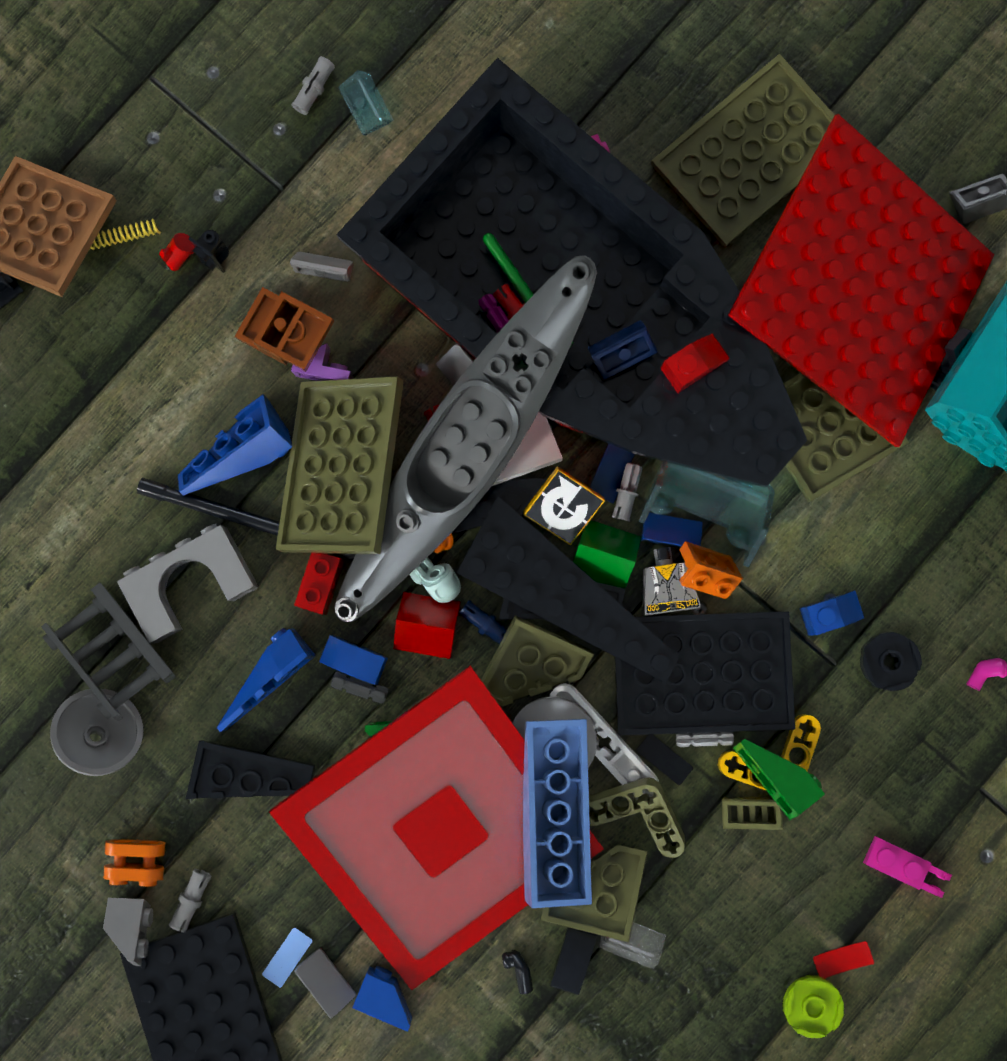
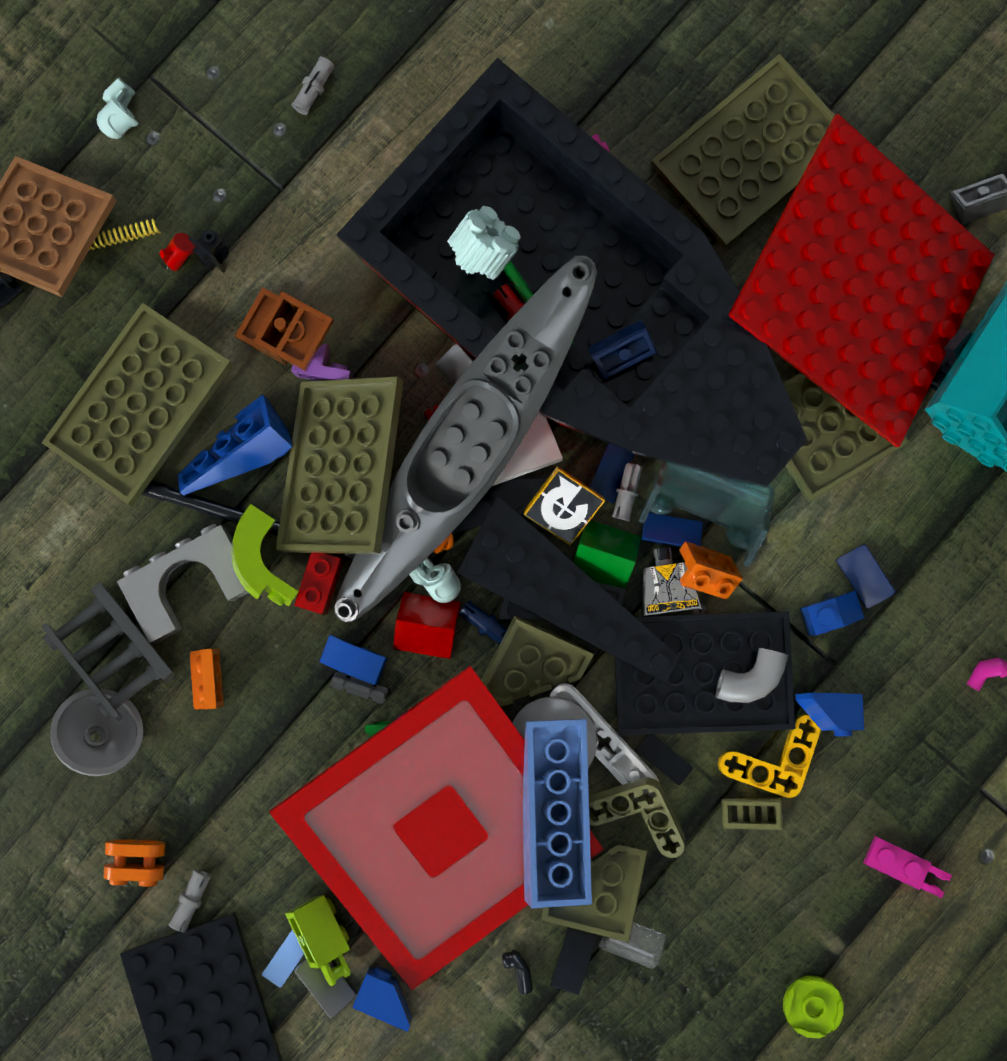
light grey slope [103,898,153,966] -> none
black wing [186,740,315,799] -> none
blue wedge [217,628,316,732] -> none
light grey slope [290,252,353,282] -> none
clear light blue slope [338,70,393,136] -> none
magenta axle [479,293,509,333] -> none
red slope [660,333,730,393] -> none
light grey axle [676,732,734,747] -> none
green slope [733,739,825,820] -> none
red sticker [813,941,874,979] -> none
black plate [860,632,922,691] -> none
none -> olive plate [42,303,234,507]
none -> light aqua piece [96,78,139,139]
none -> orange bracket [190,649,224,710]
none -> lime arch [231,504,299,606]
none -> lime brick [285,895,351,986]
none -> light aqua brick [447,206,521,280]
none -> light grey cylinder [716,648,788,703]
none -> blue slope [795,692,864,737]
none -> dark blue slope [835,544,896,609]

